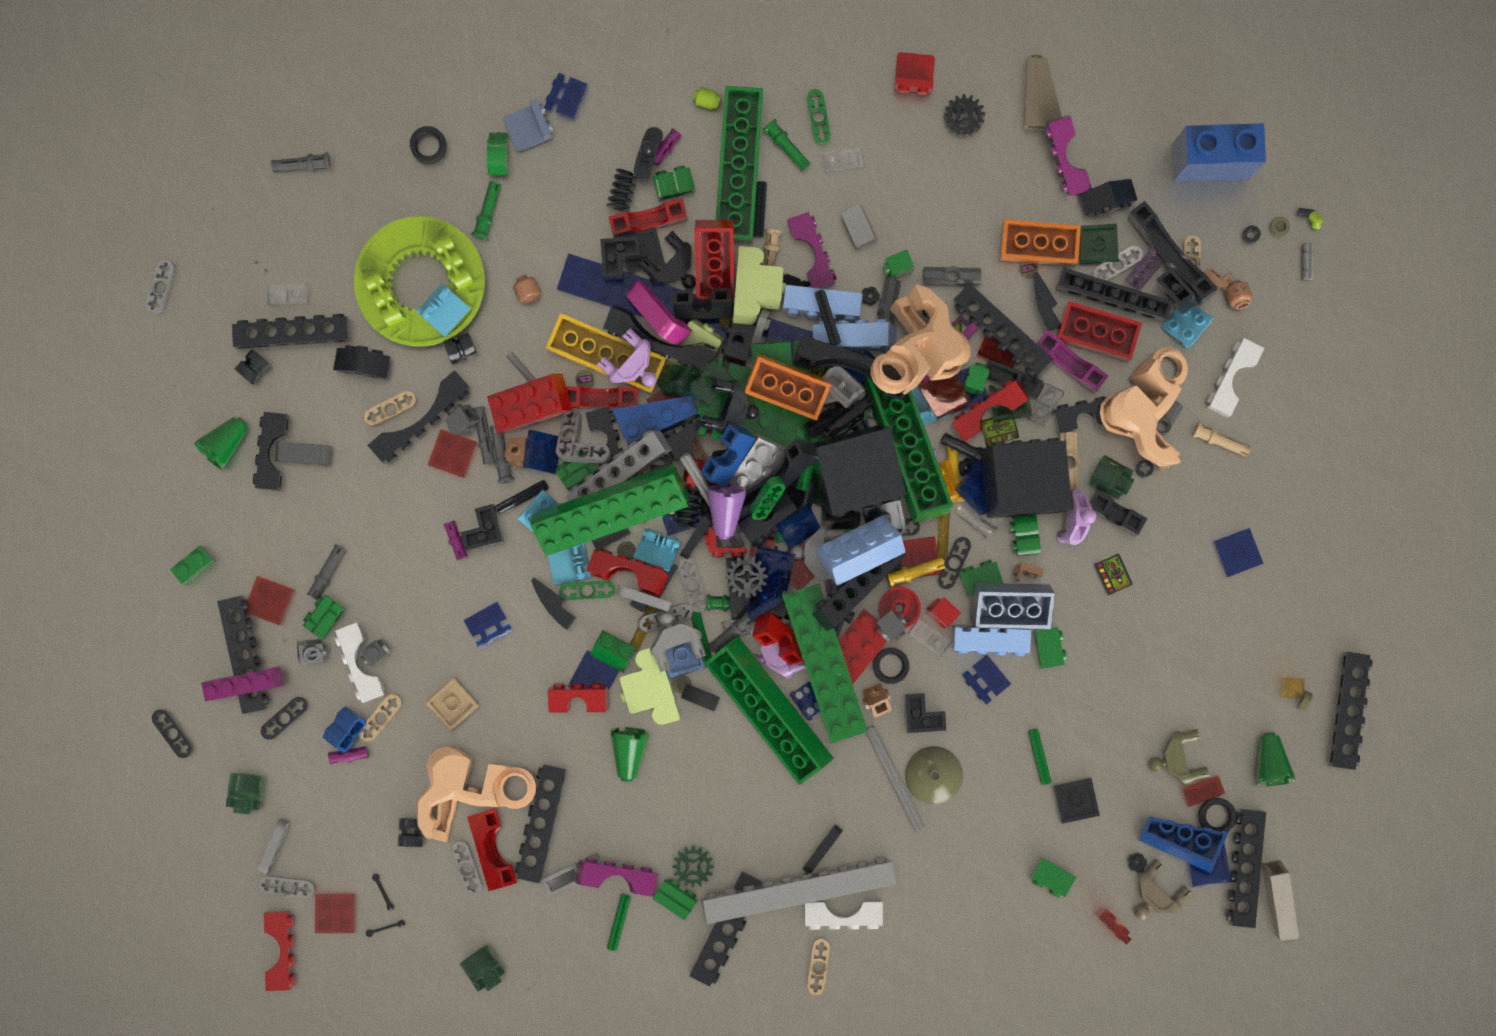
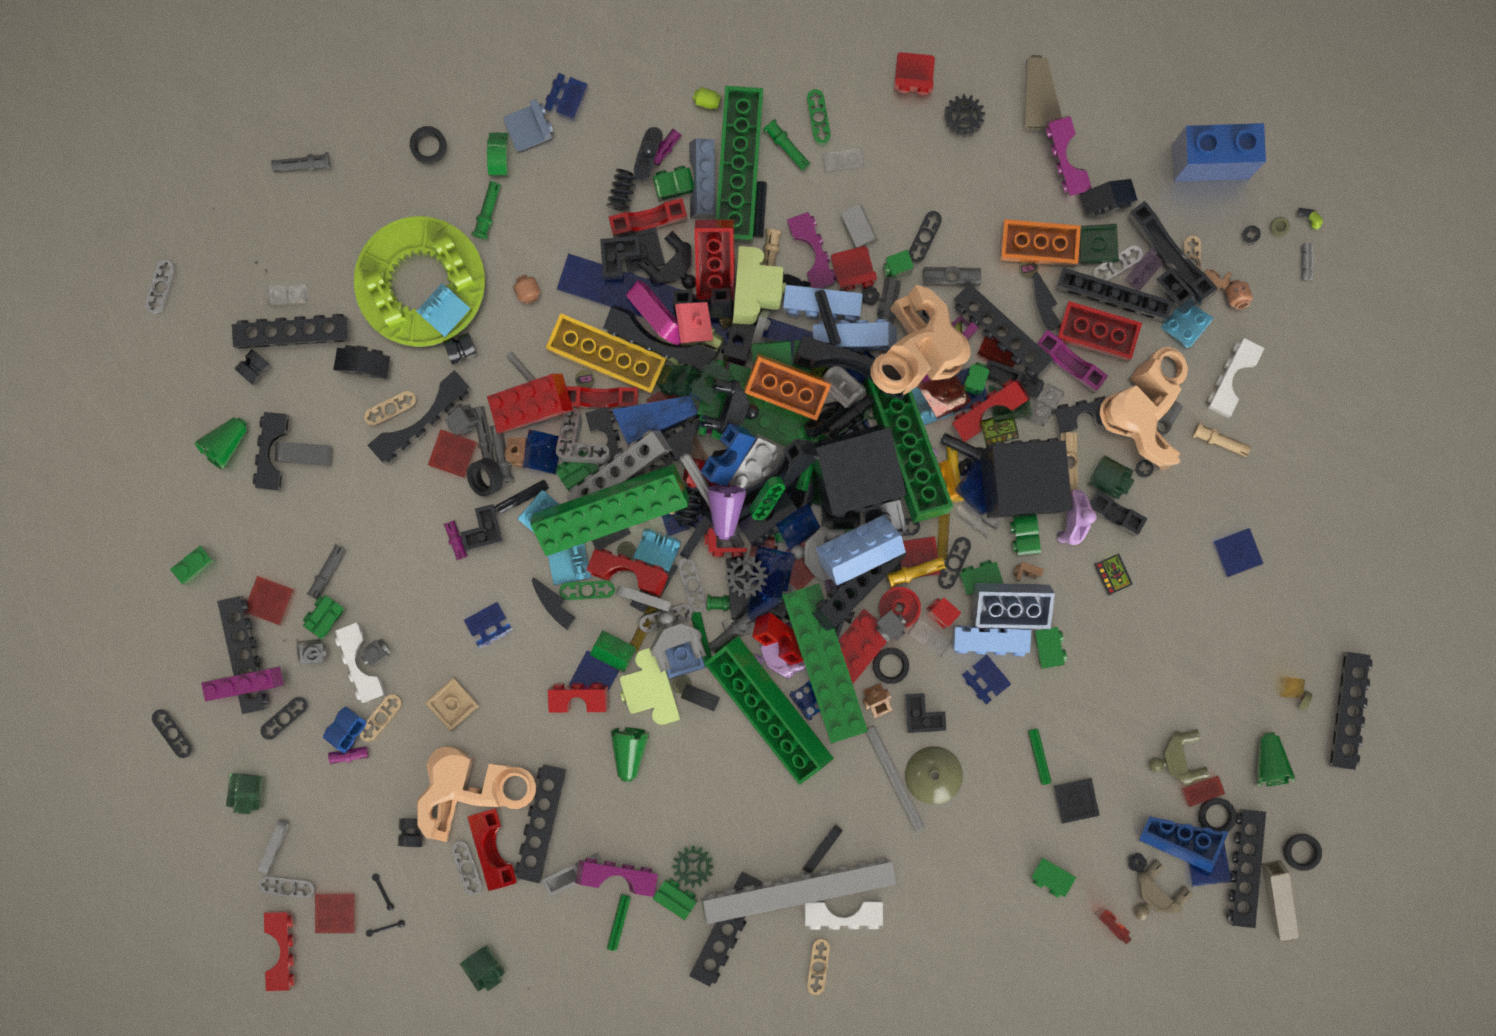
lavender connector [597,328,657,387] -> none
none -> black tyre [467,458,503,497]
none -> coral plate [675,302,713,343]
none -> sand blue arch [689,138,715,219]
none -> red bracket [831,246,877,292]
none -> black beam [909,211,942,263]
none -> black tyre [1283,834,1322,871]

